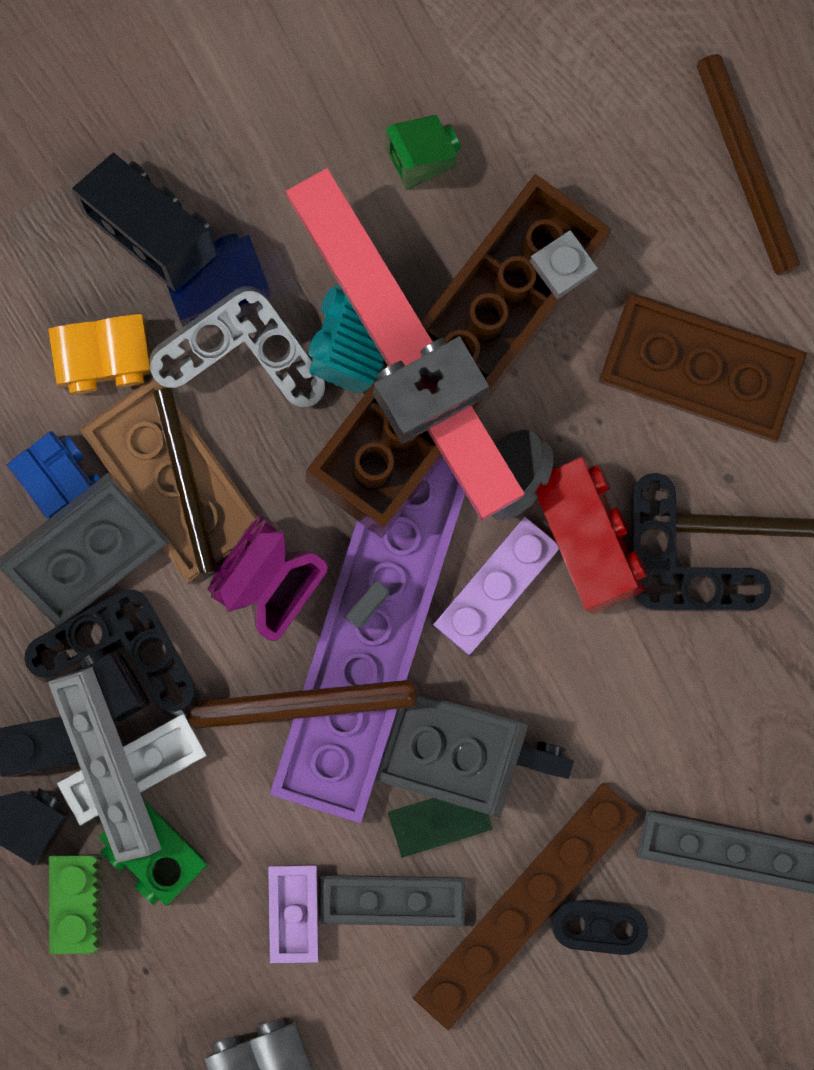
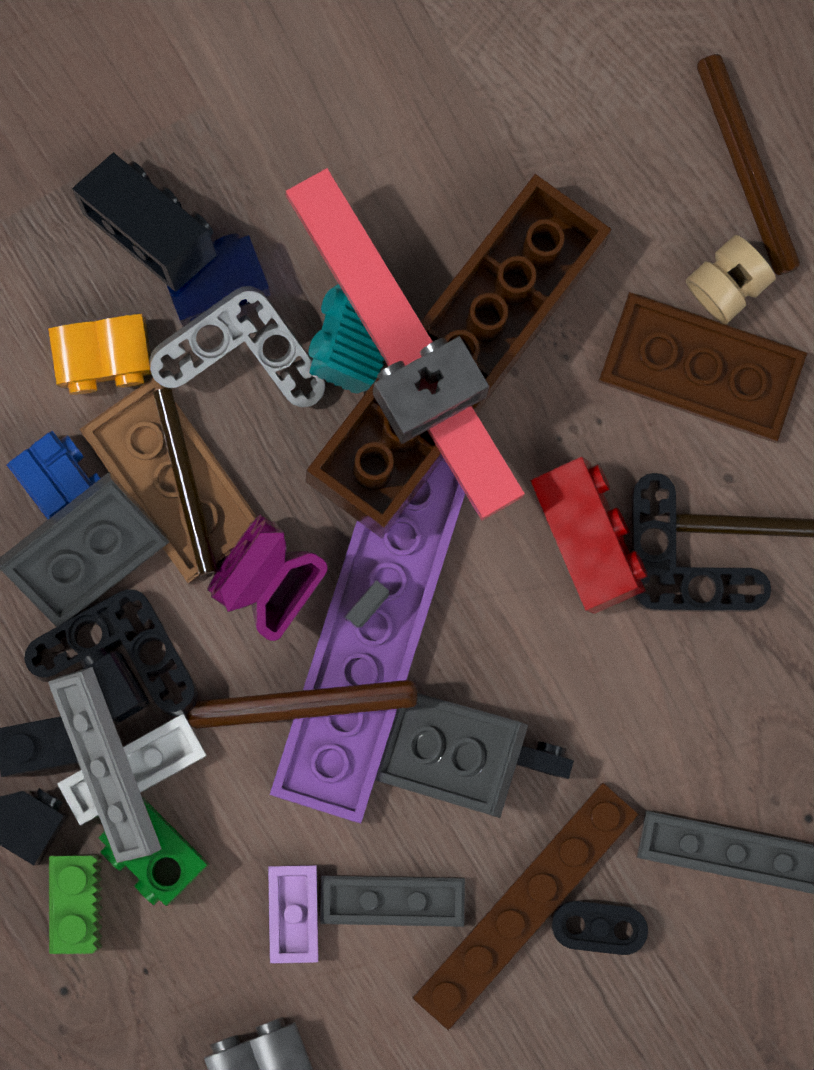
green slope [386,114,461,190] -> none
clear green plate [388,798,493,858] -> none
lavender plate [433,517,559,656] -> none
dark grey tile [491,430,554,520] -> none
light grey plate [530,230,598,300] -> none
none -> tan wheel [685,235,776,324]

